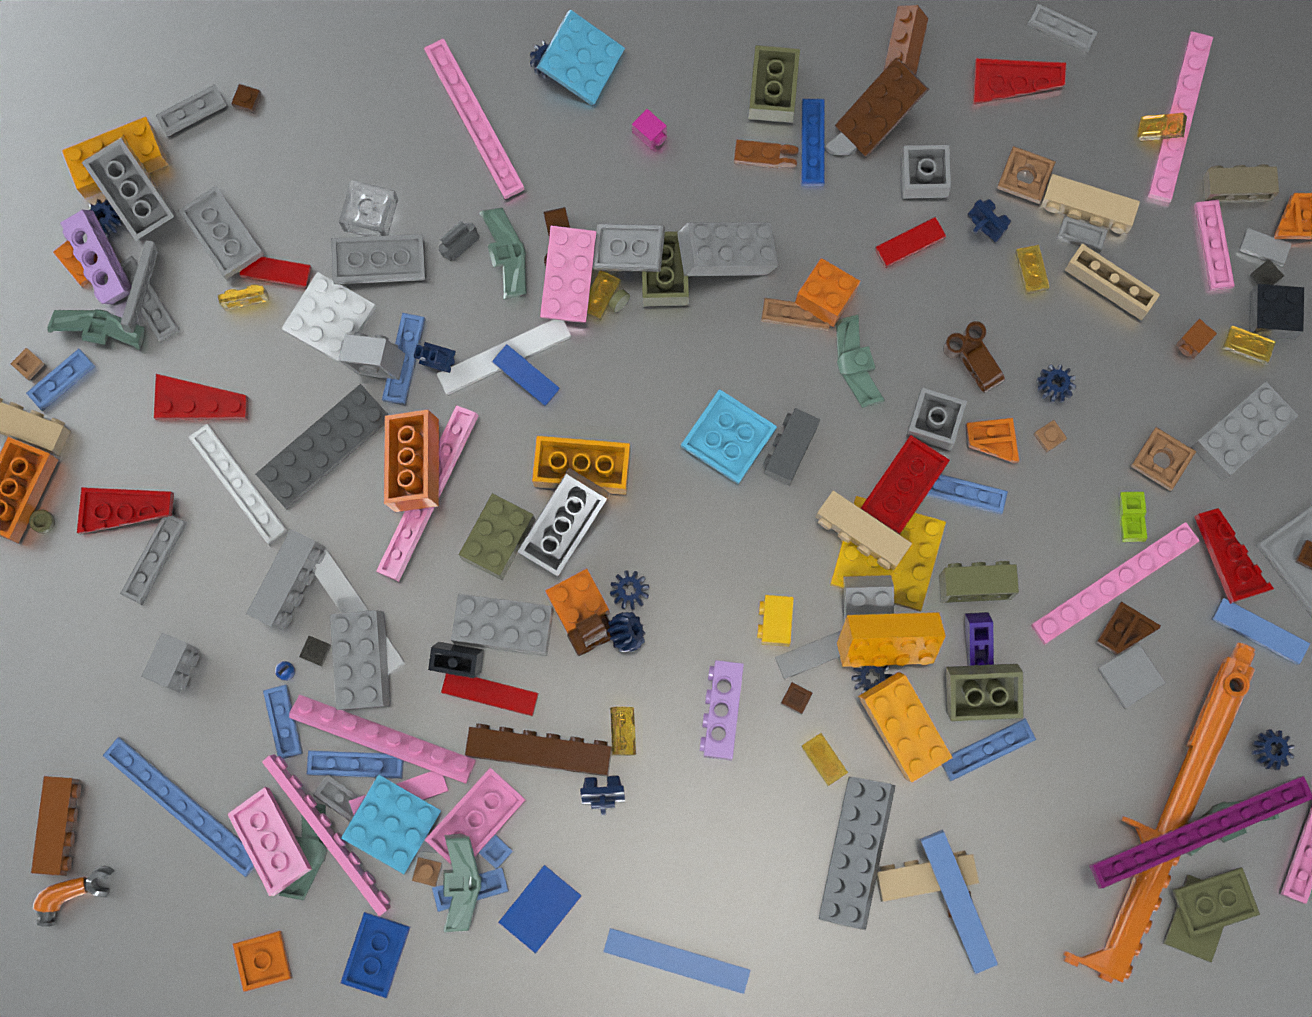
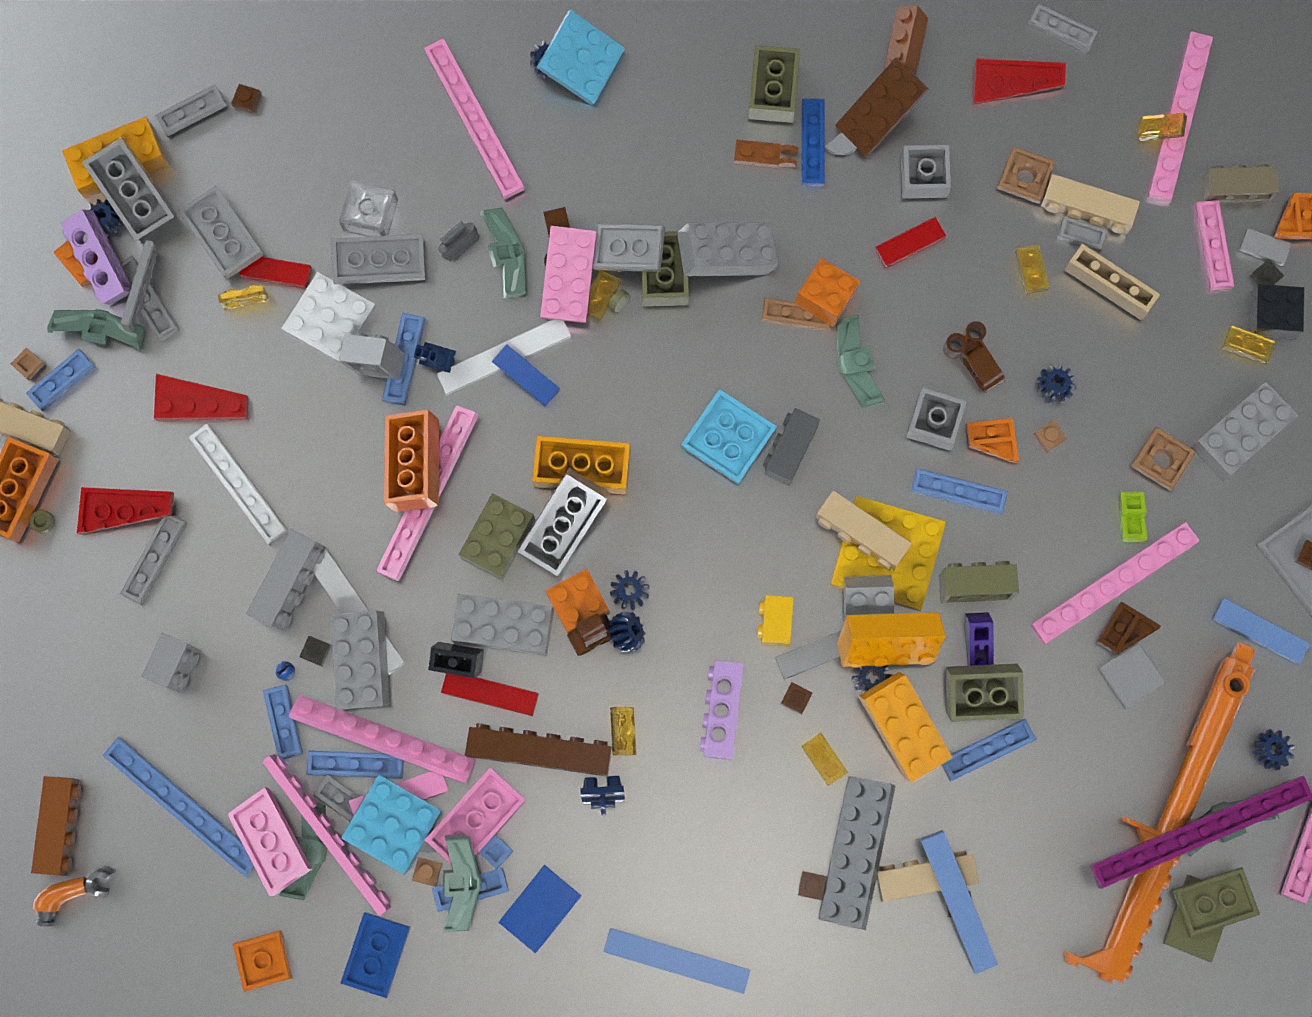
dark grey plate [255,384,389,509] -> none
dark pink brick [632,109,667,150] -> none
red plate [860,435,950,535] -> none
dark blue hips [967,199,1011,243] -> none
dark orange brick [1176,318,1217,359] -> none
red wing [1194,508,1274,604] -> none
none -> reddish brown plate [798,871,827,900]

